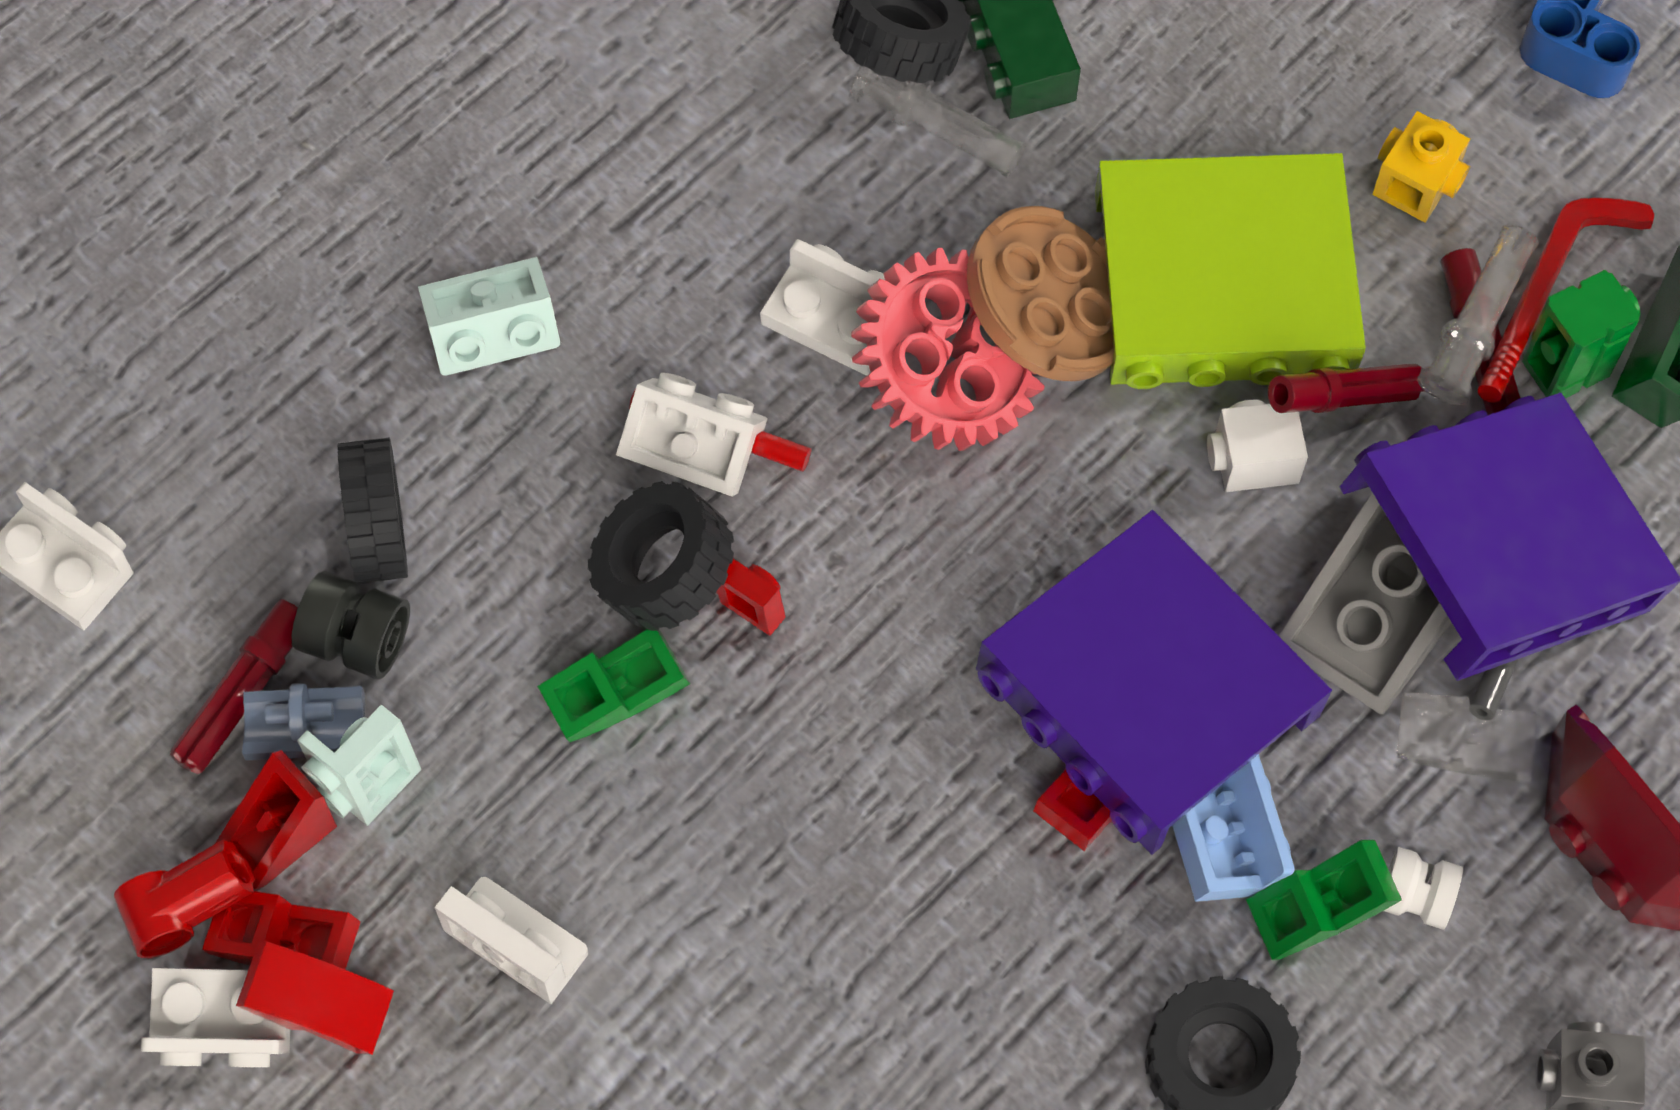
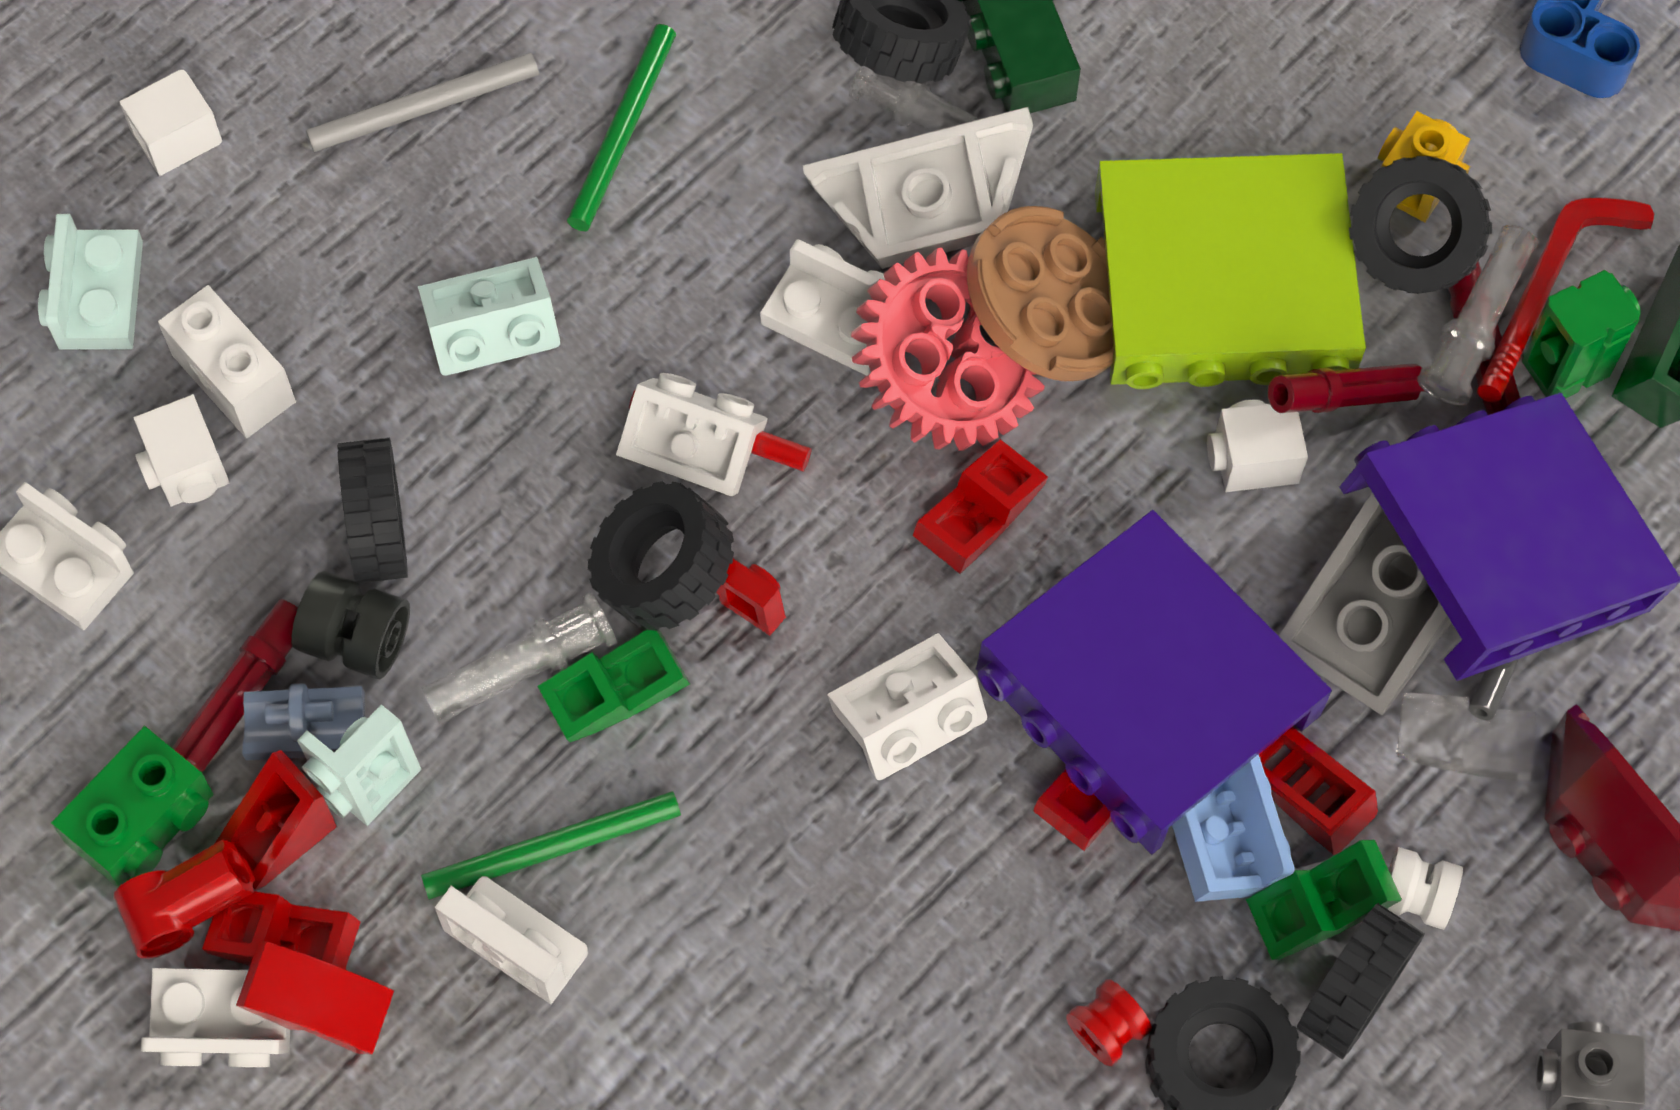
none -> light aqua bracket [38,214,143,349]
none -> green brick [51,725,214,888]
none -> white panel [119,70,222,176]
none -> white brick [133,394,230,506]
none -> white brick [158,285,296,439]
none -> light grey bar [306,53,539,153]
none -> clear pin [421,592,617,724]
none -> green bar [421,791,681,900]
none -> green bar [567,24,676,232]
none -> white wing [803,107,1033,269]
none -> white bracket [827,633,987,780]
none -> red slope [912,439,1048,574]
none -> red wheel [1066,979,1152,1067]
none -> red slope [1259,727,1378,855]
none -> black tyre [1296,903,1424,1060]
none -> black tyre [1349,156,1492,294]

